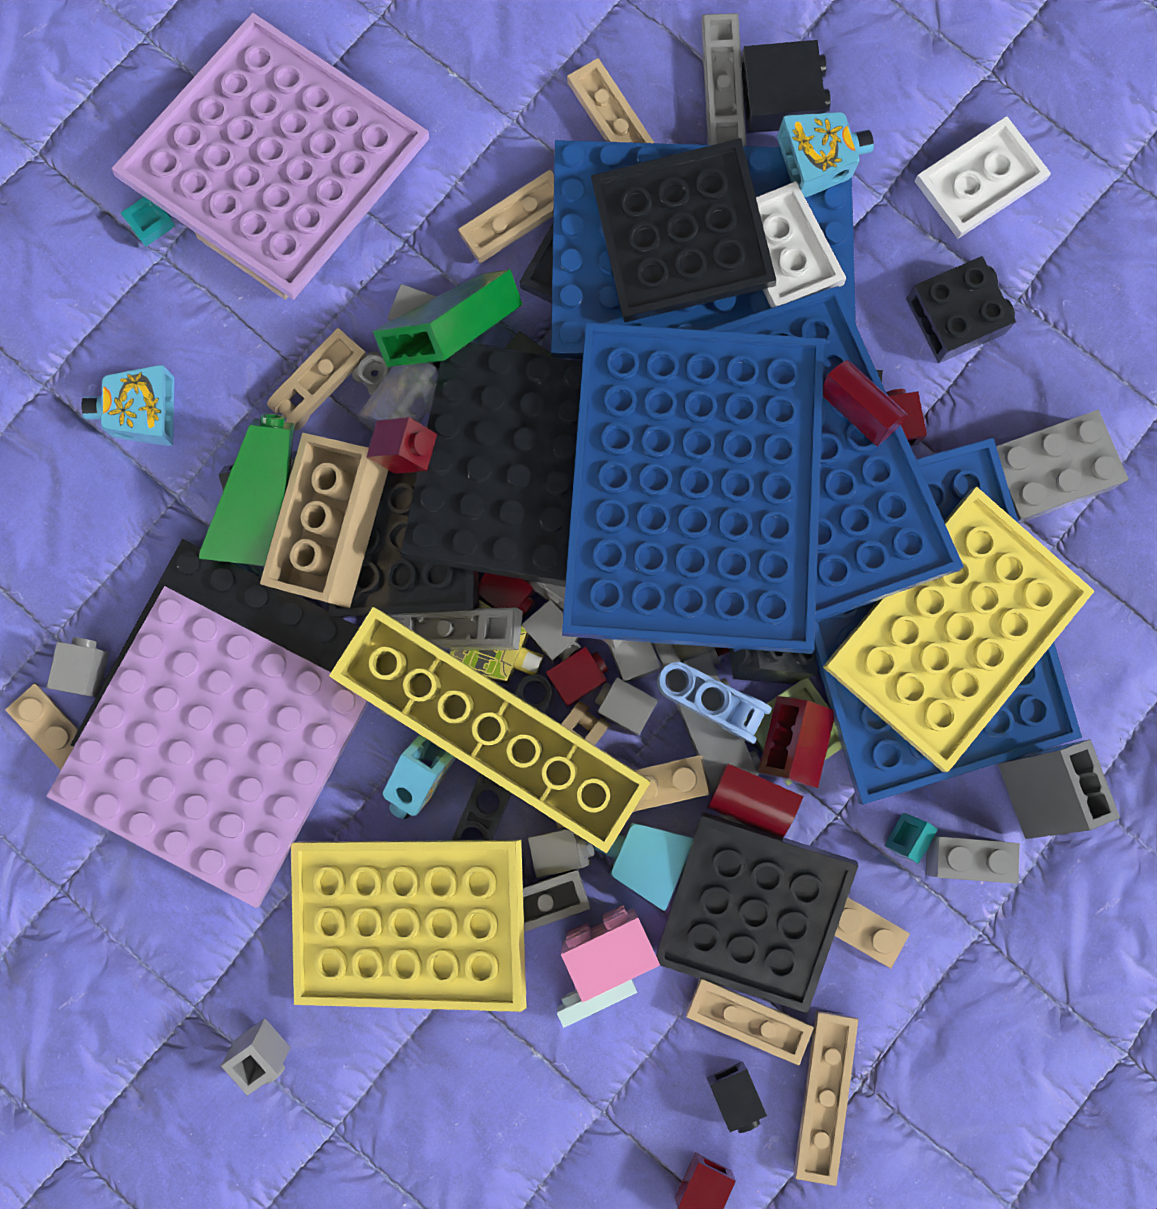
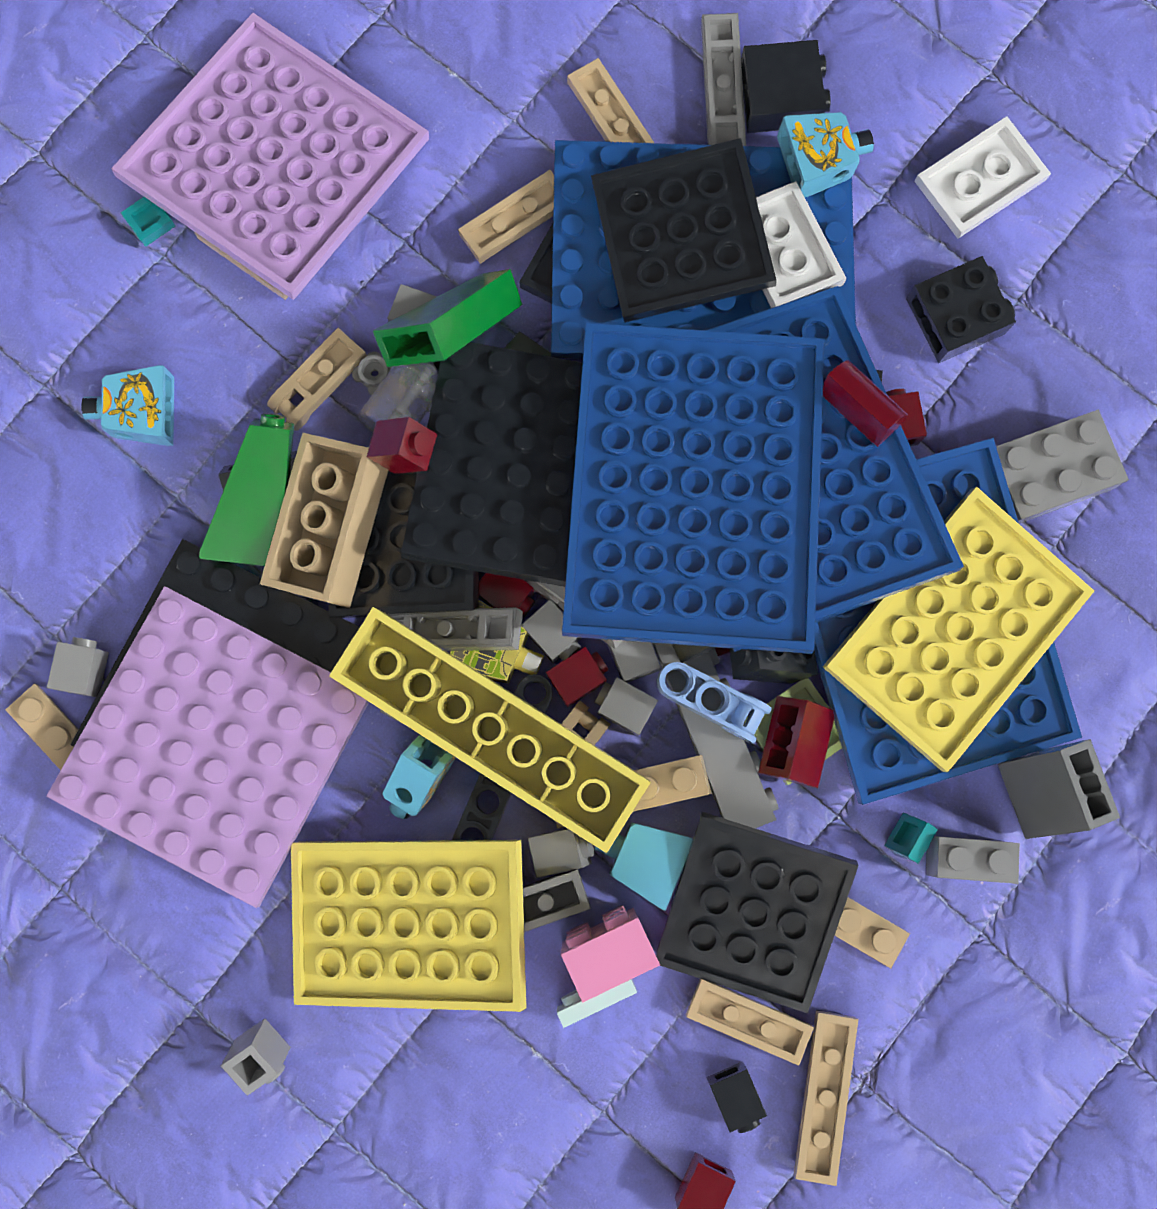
dark red brick [707,763,804,838] -> none

